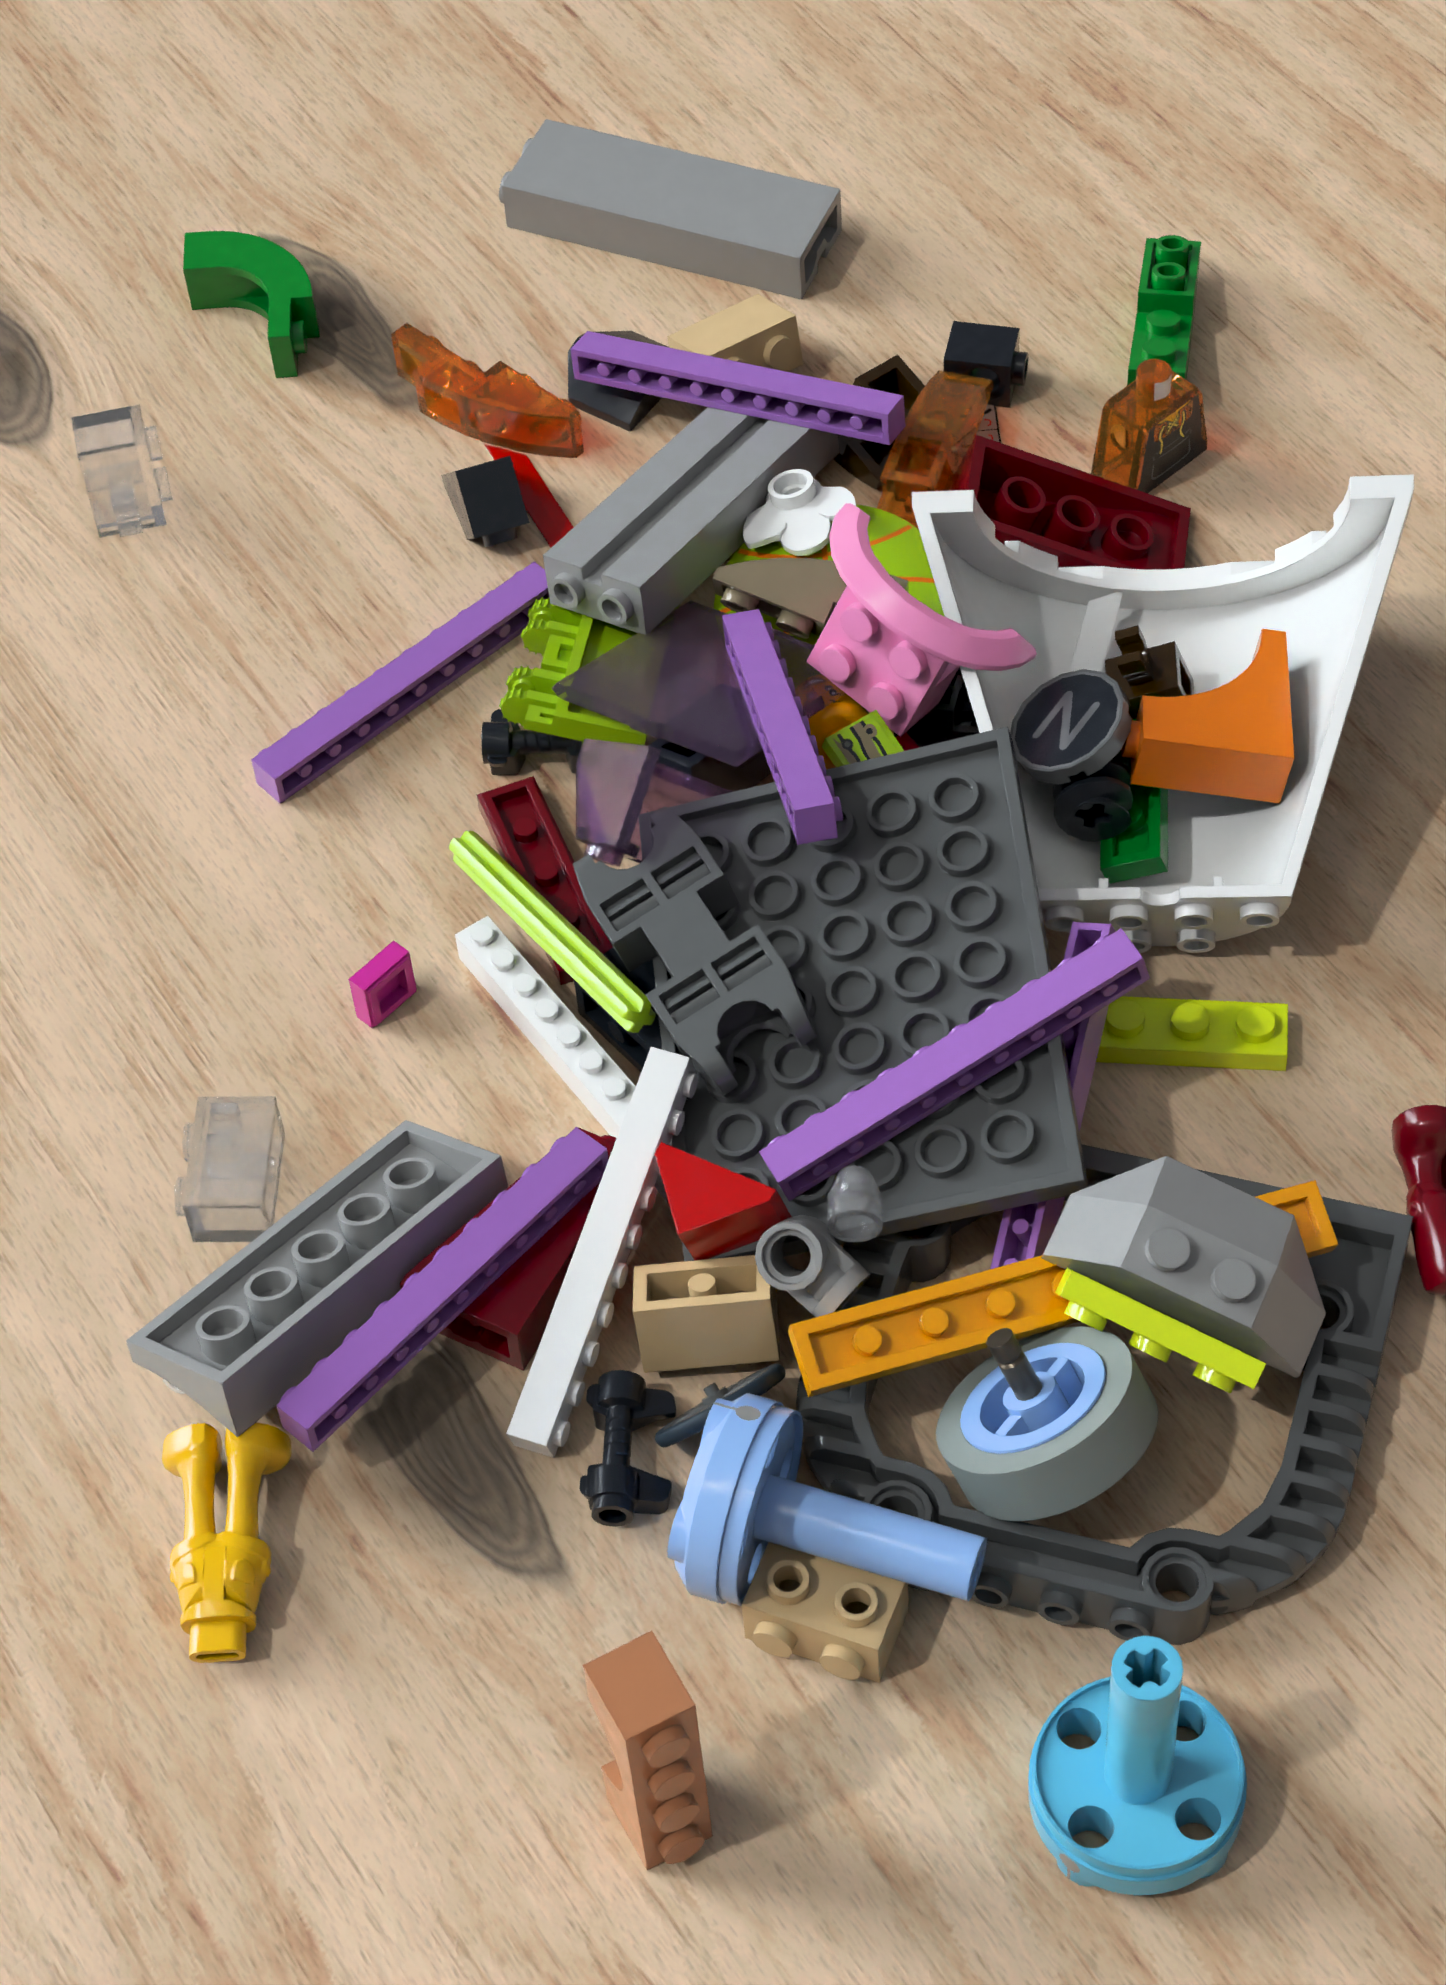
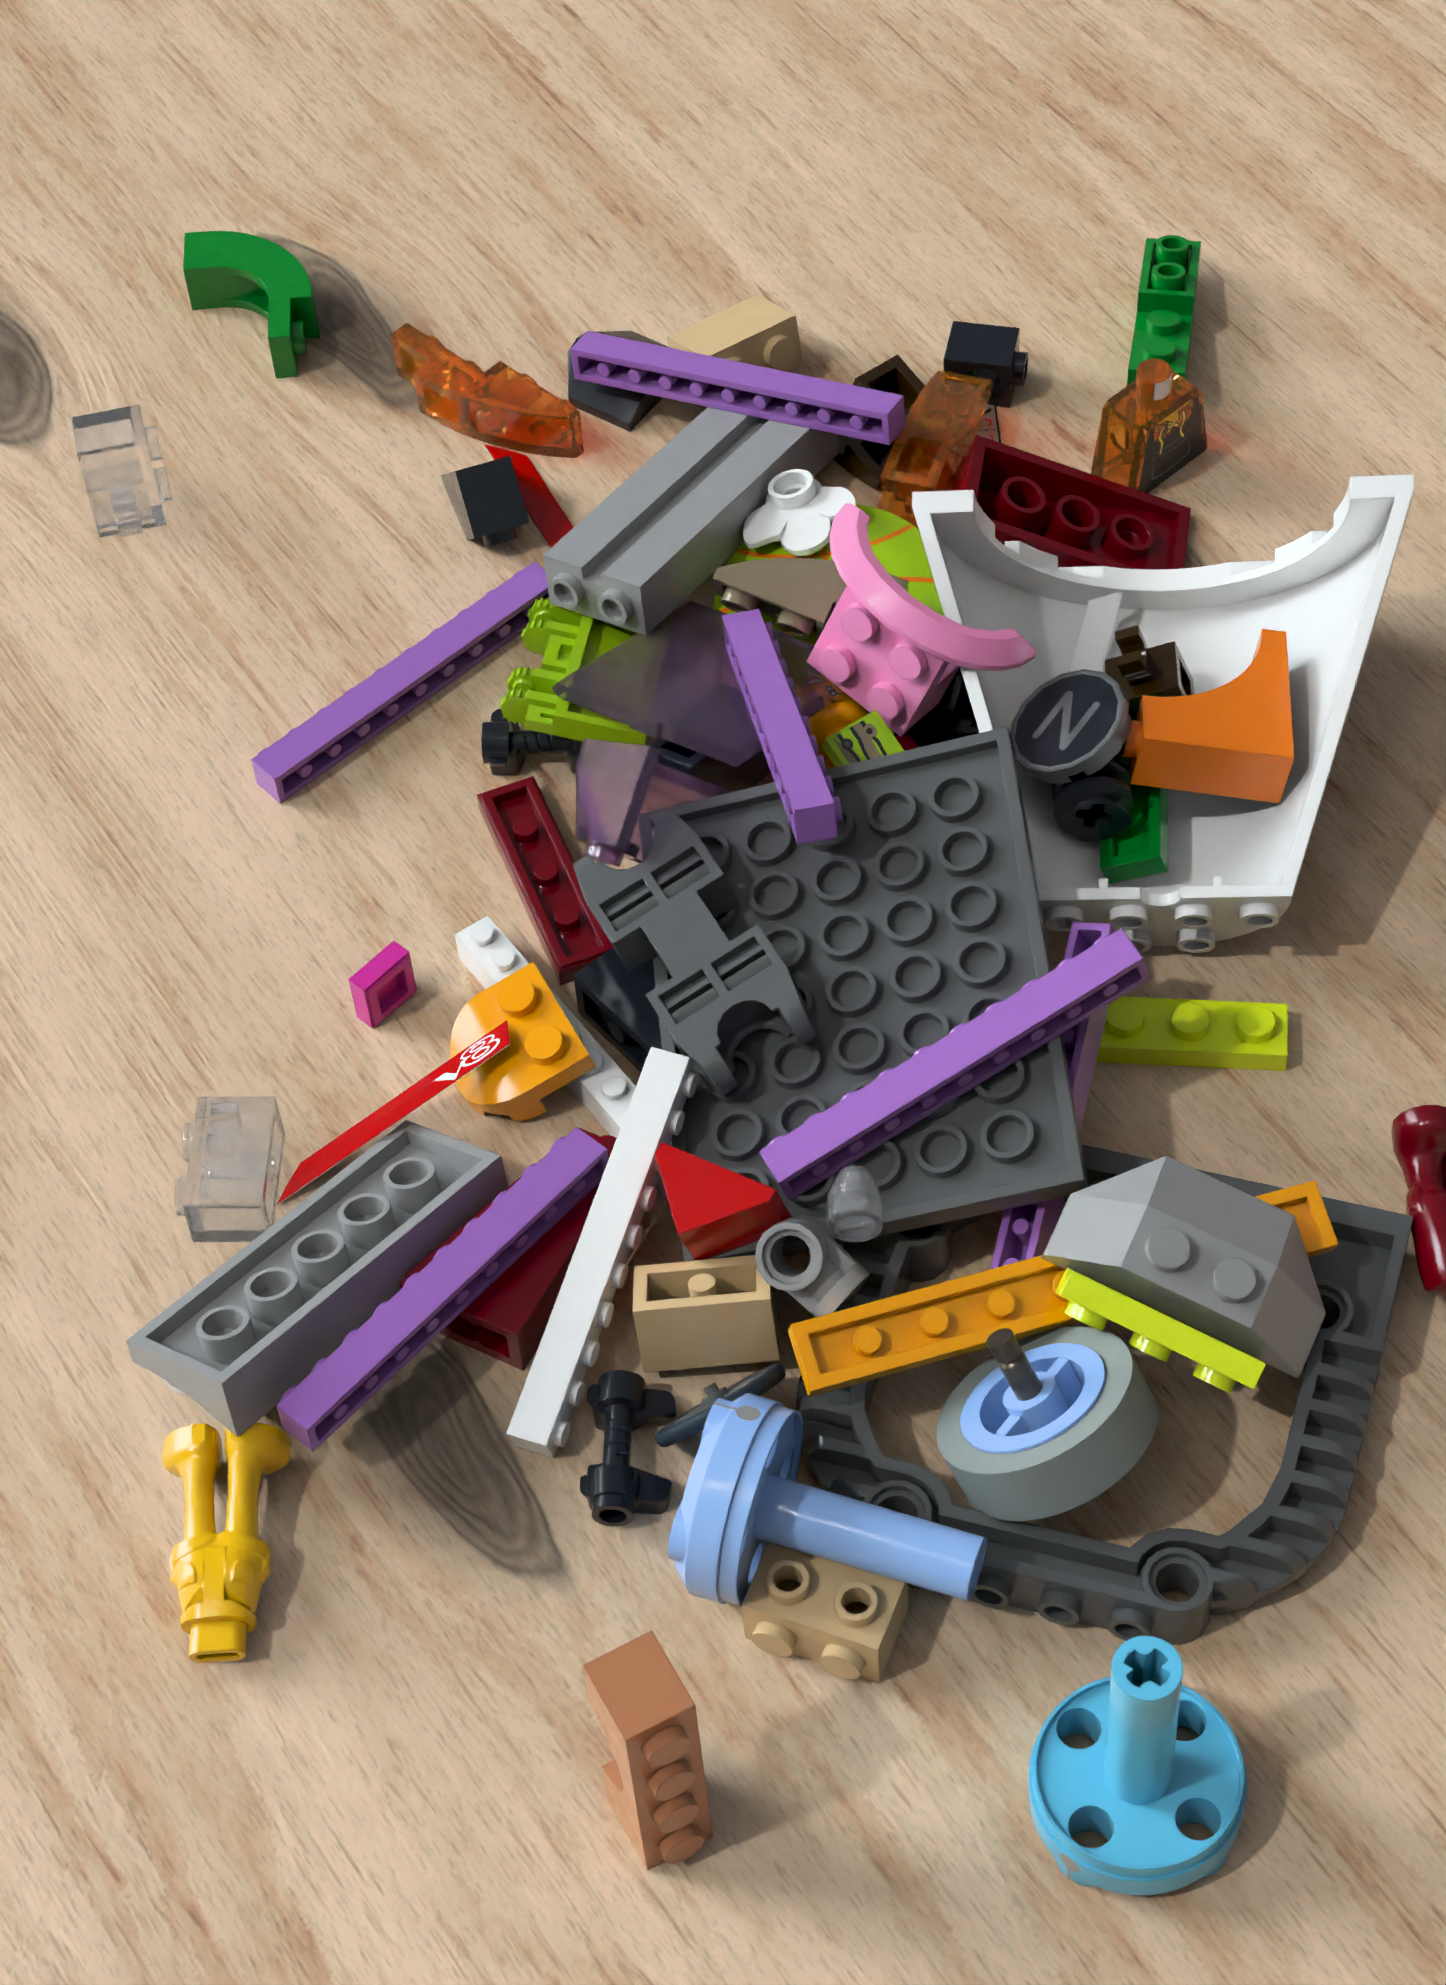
axle [449,831,655,1033] -> none
light grey brick [499,119,842,300] -> none
none -> red sticker [276,1020,511,1206]
none -> light orange slope [450,962,596,1121]

